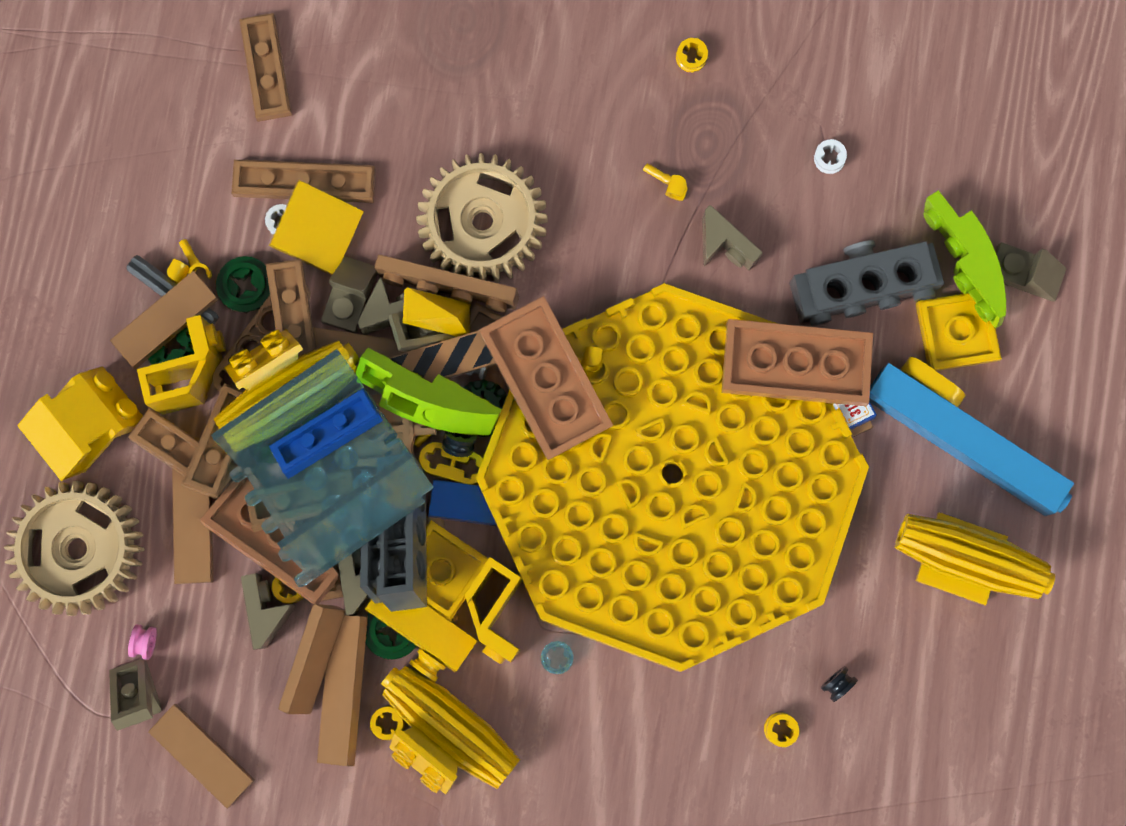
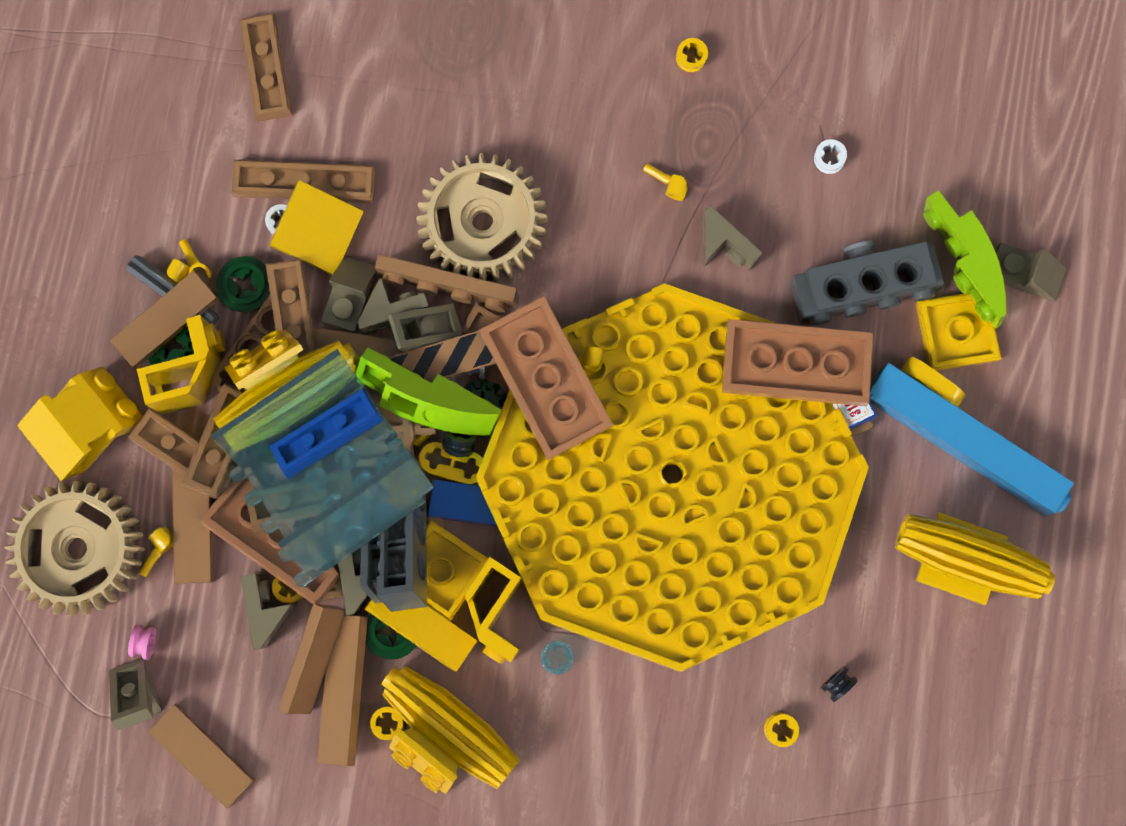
yellow slope [403,287,470,337] -> none
yellow bush [409,648,446,682] -> none
none -> yellow hand [138,527,174,577]

